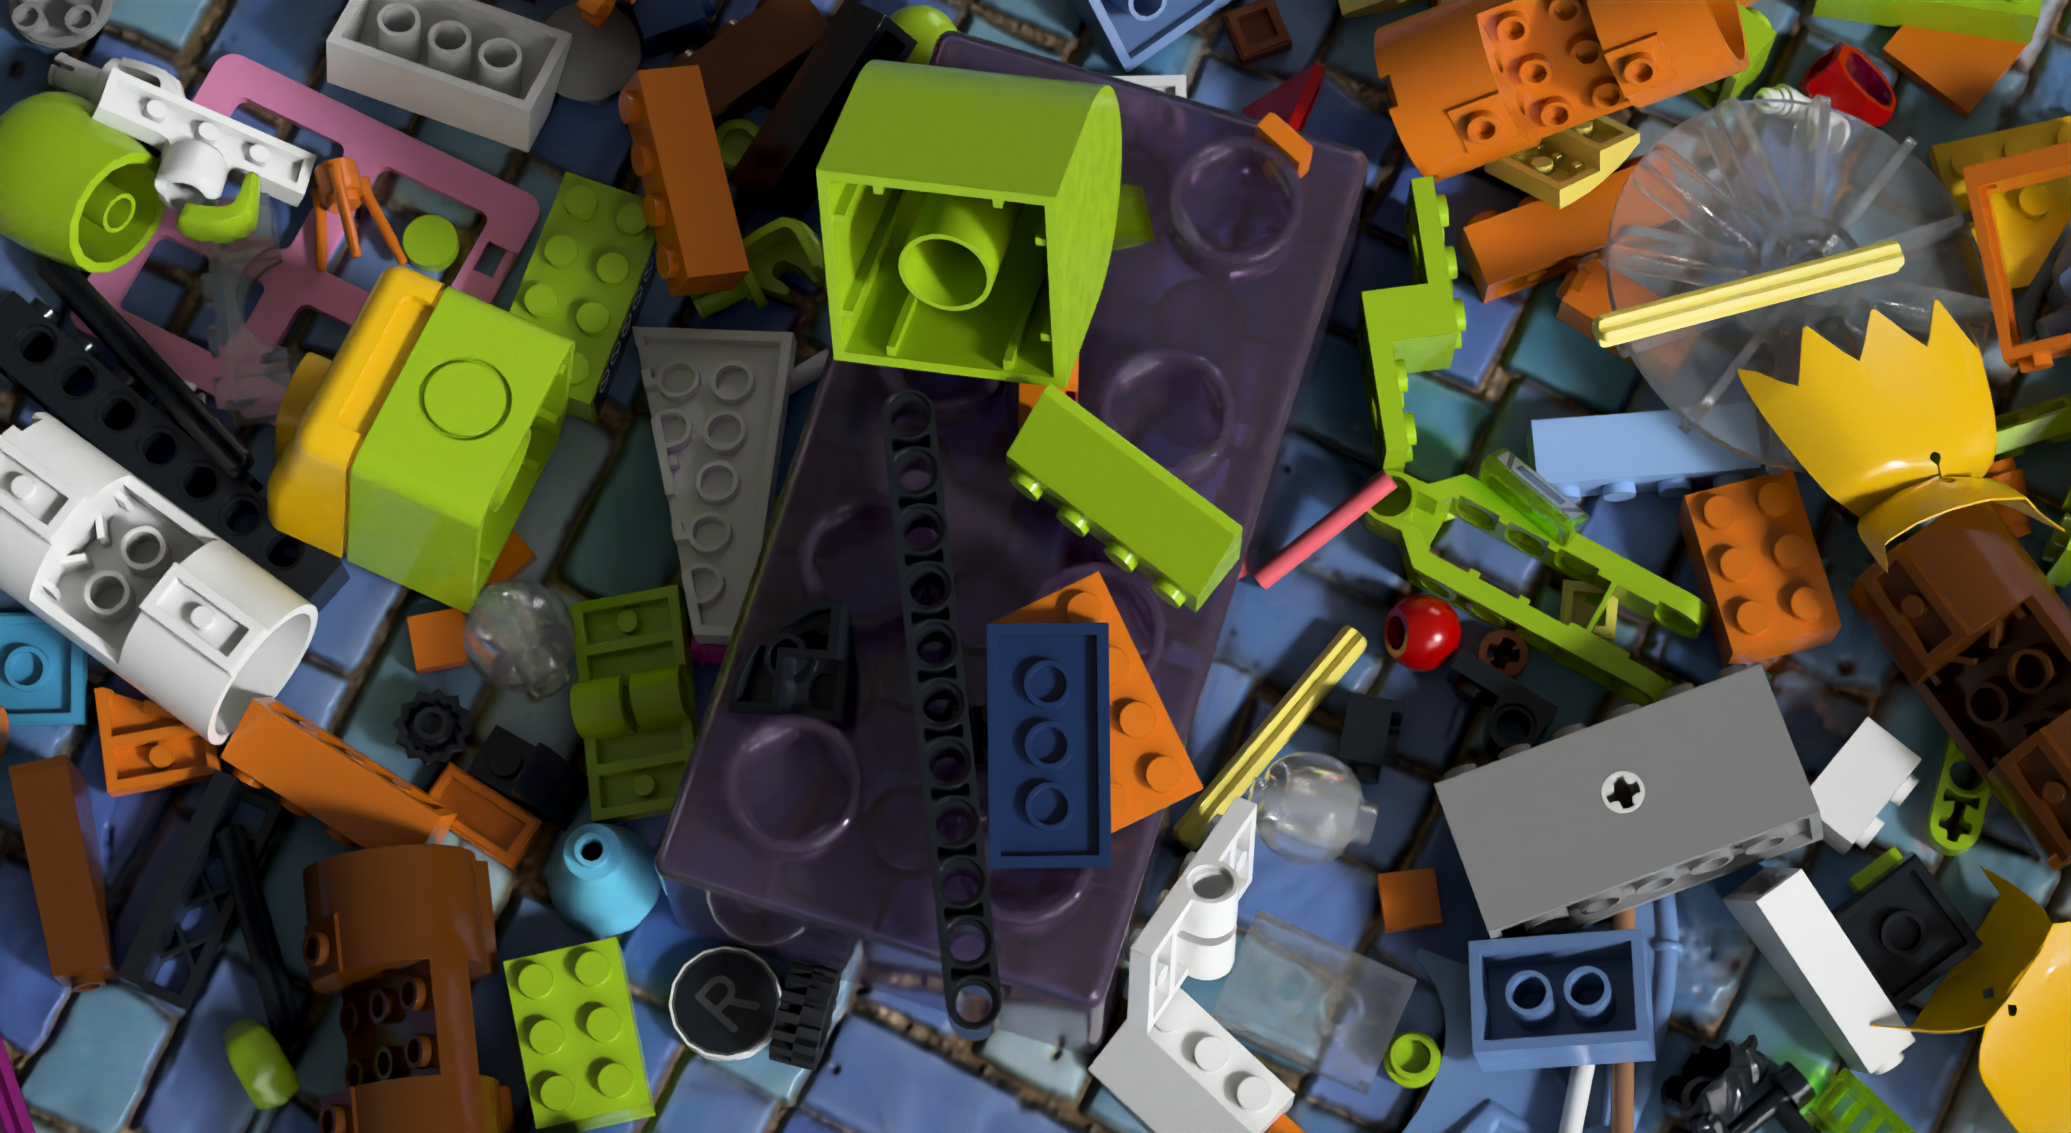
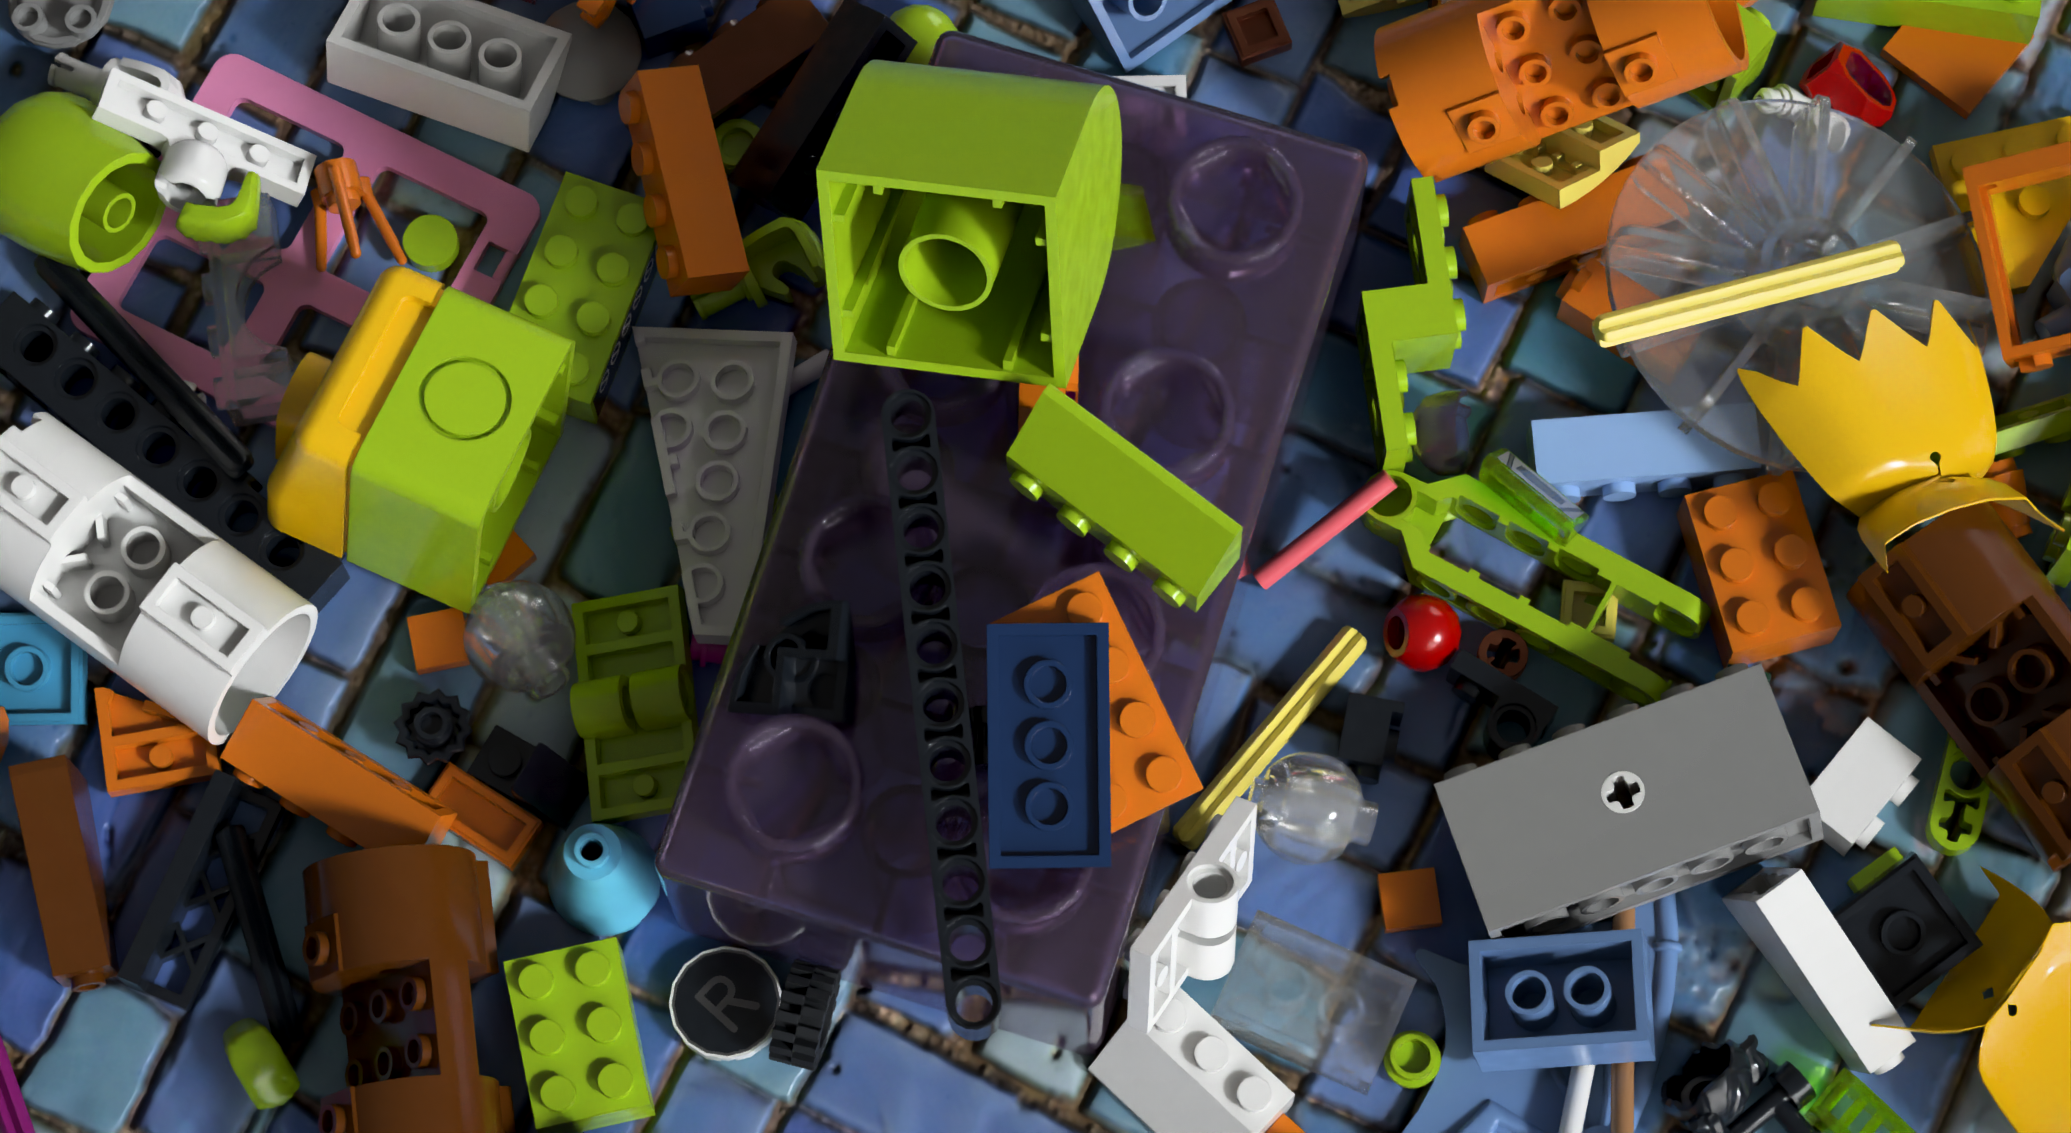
red slope [1242,63,1325,180] -> none
orange tile [1253,112,1313,184] -> none
none -> hair [1412,389,1472,476]

